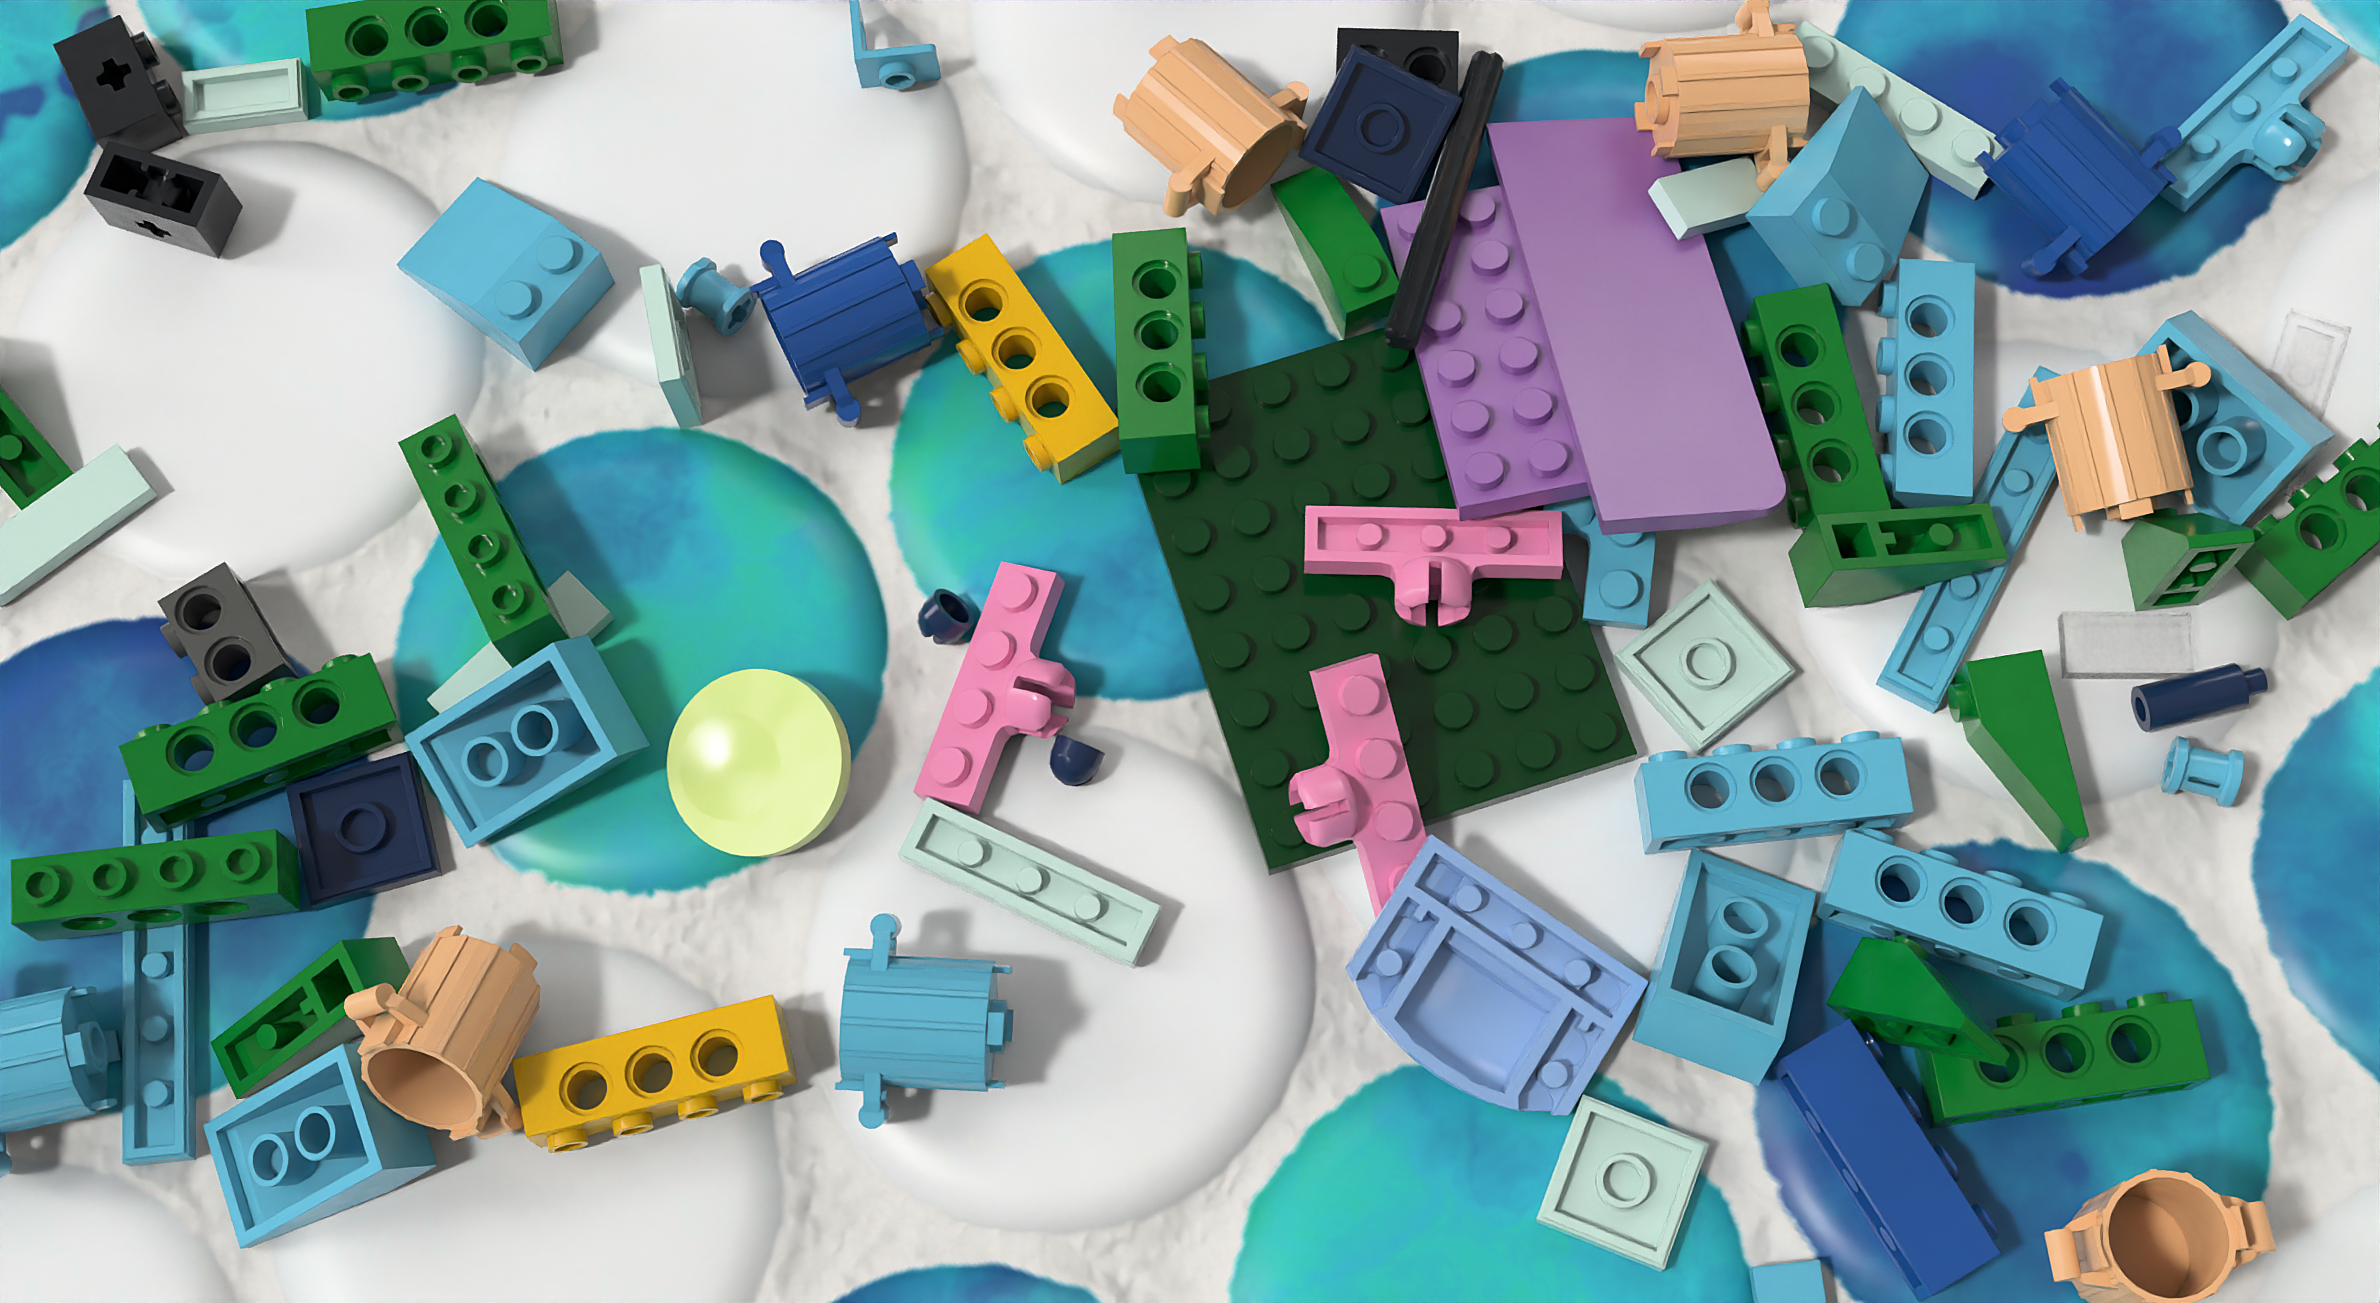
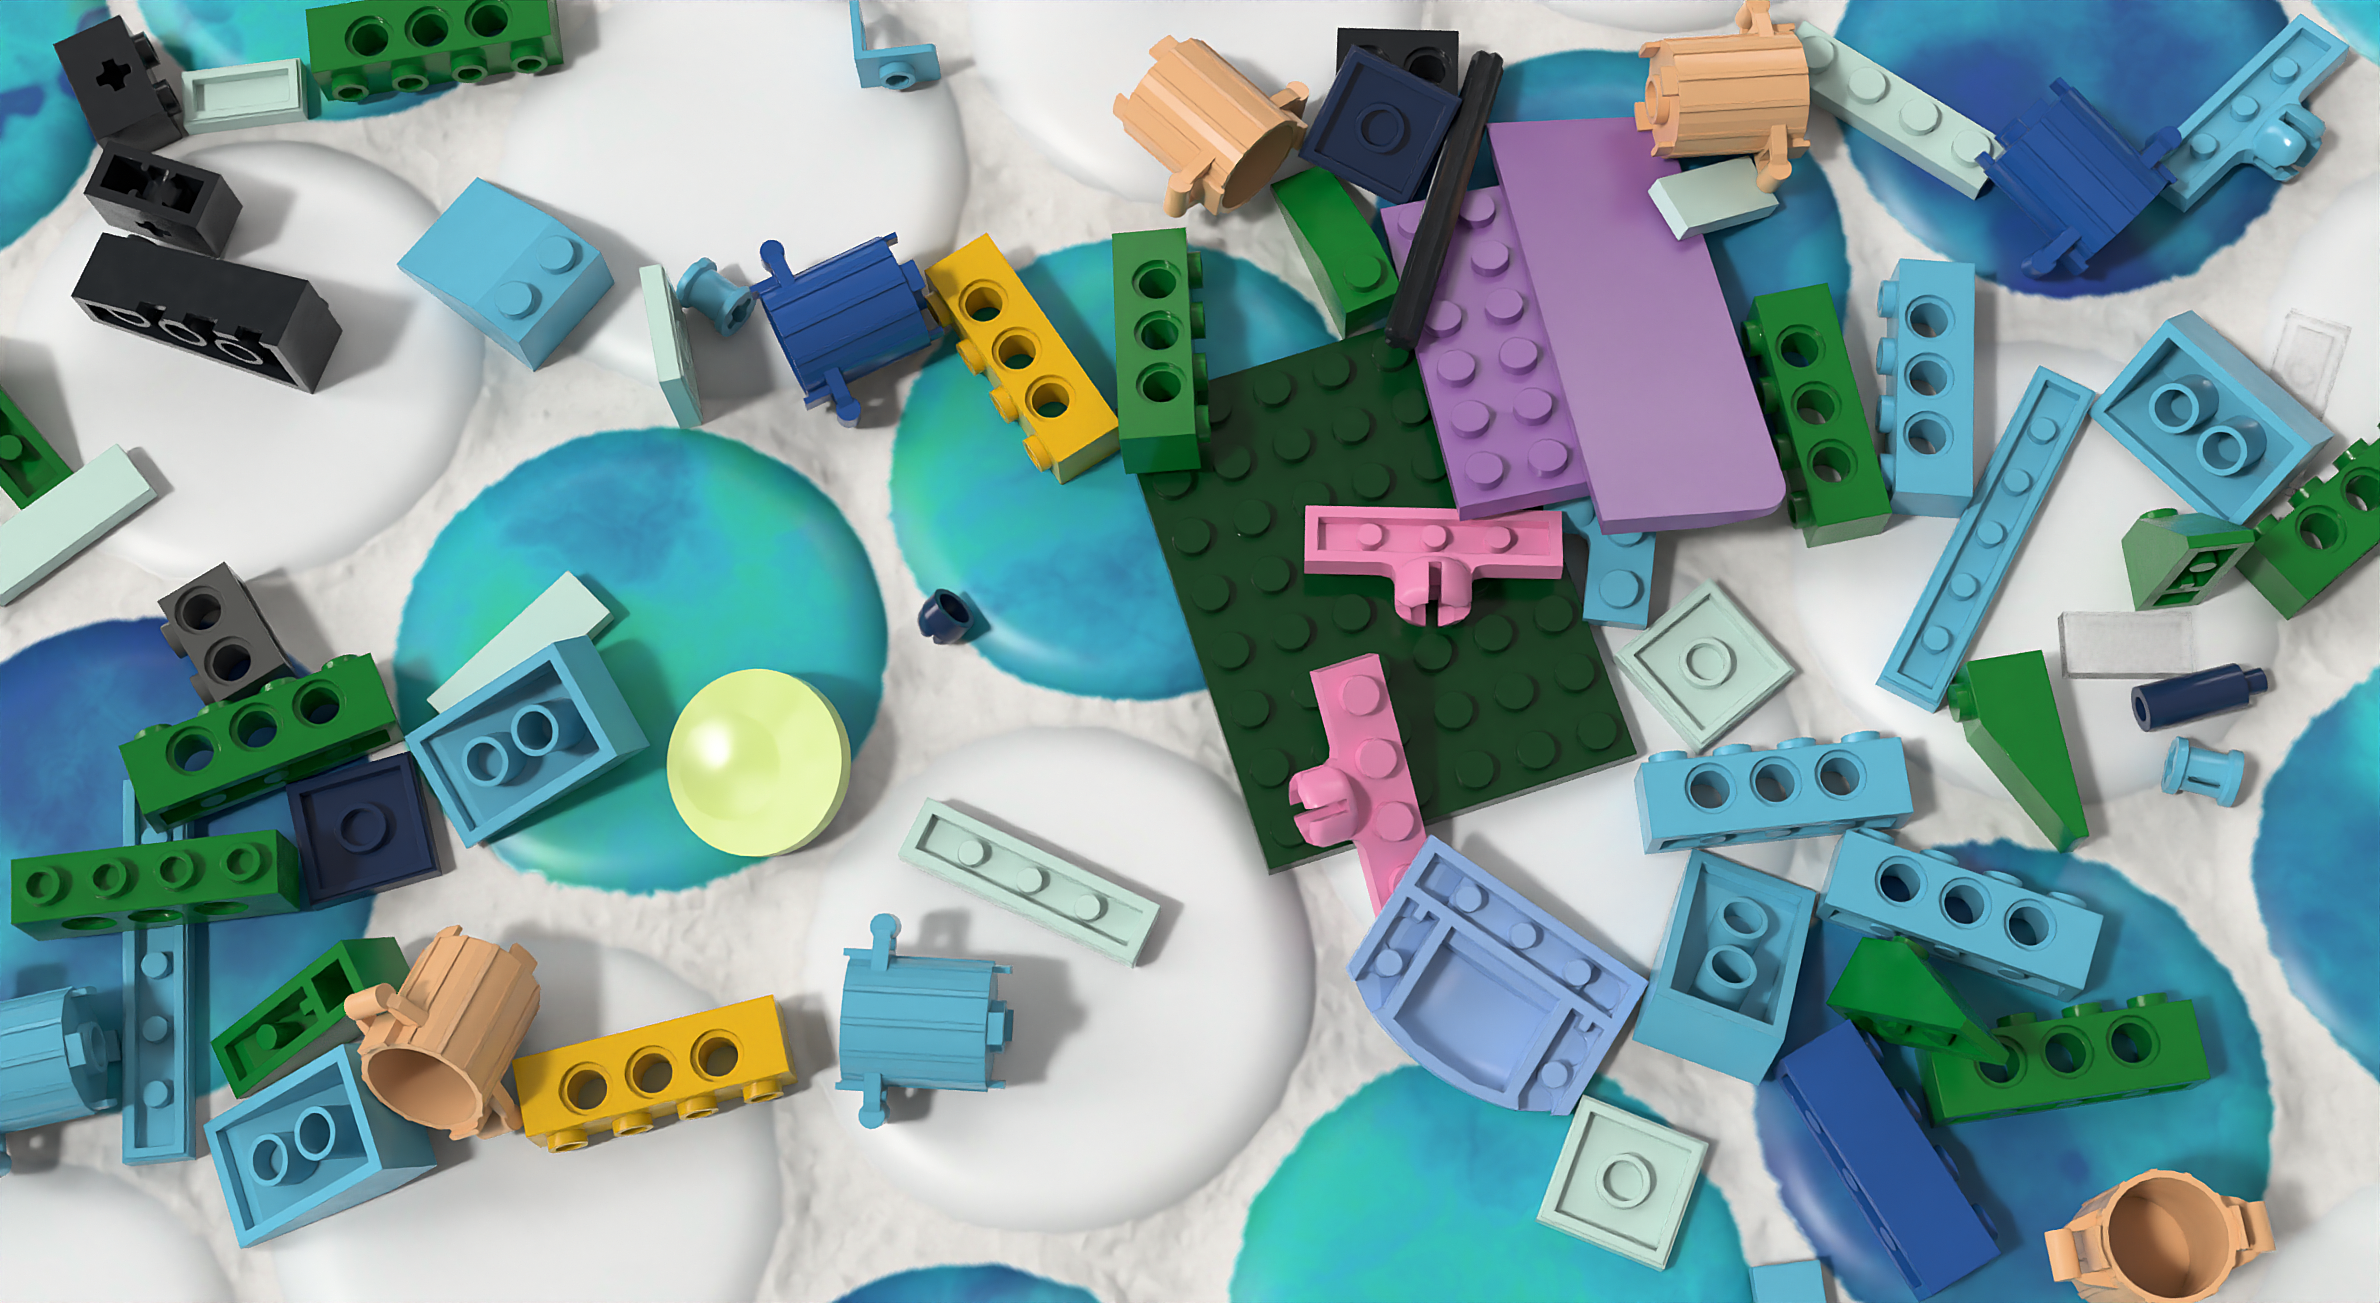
green brick [398,413,571,668] -> none
bright pink plate [913,561,1076,815] -> none
dark blue hinge [1049,734,1105,786] -> none
medium azure slope [1745,86,1929,306] -> none
green slope [1788,503,2008,608] -> none
light nougat container [2002,344,2211,532] -> none
none -> black wedge [71,232,343,394]

